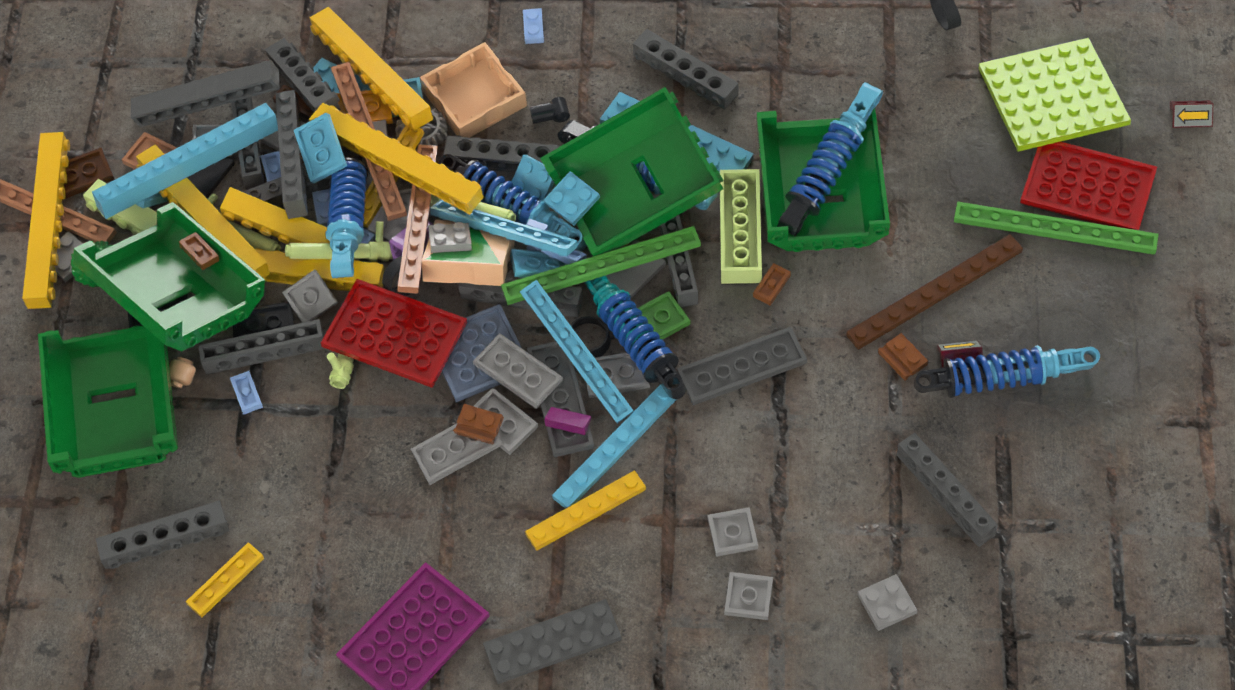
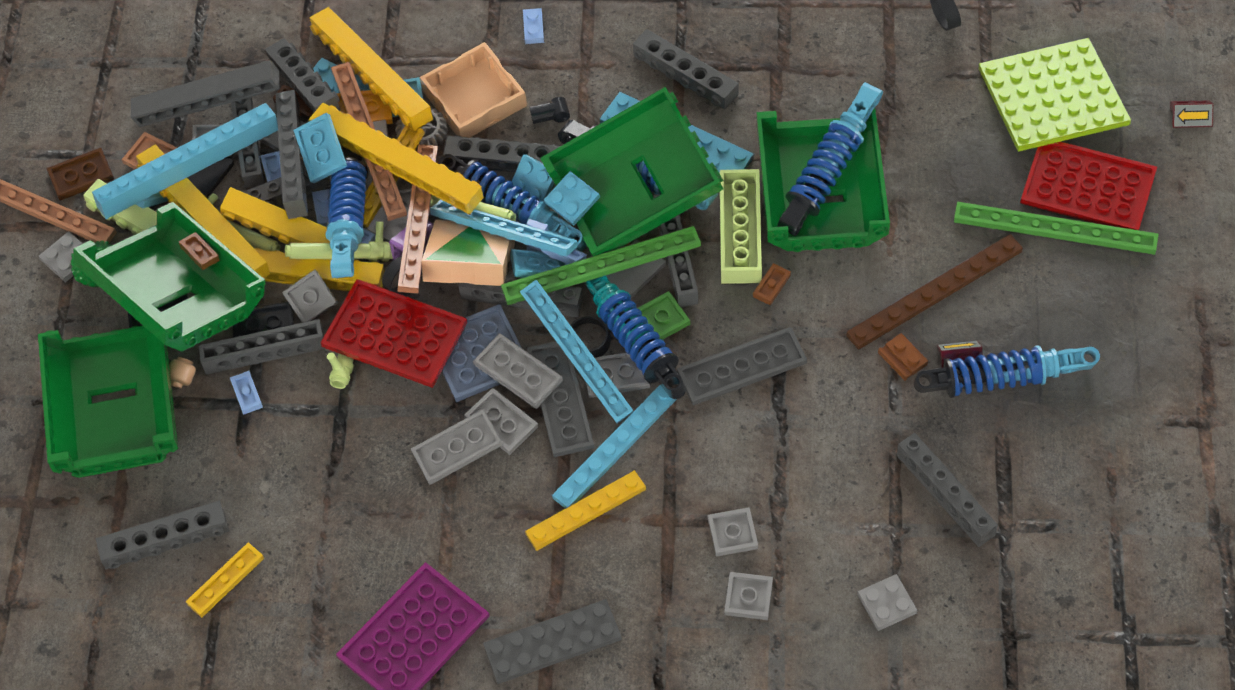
yellow brick [22,132,70,309] -> none
light grey plate [428,222,472,253] -> none
dark orange plate [453,404,504,445] -> none
magenta slope [544,407,591,435] -> none

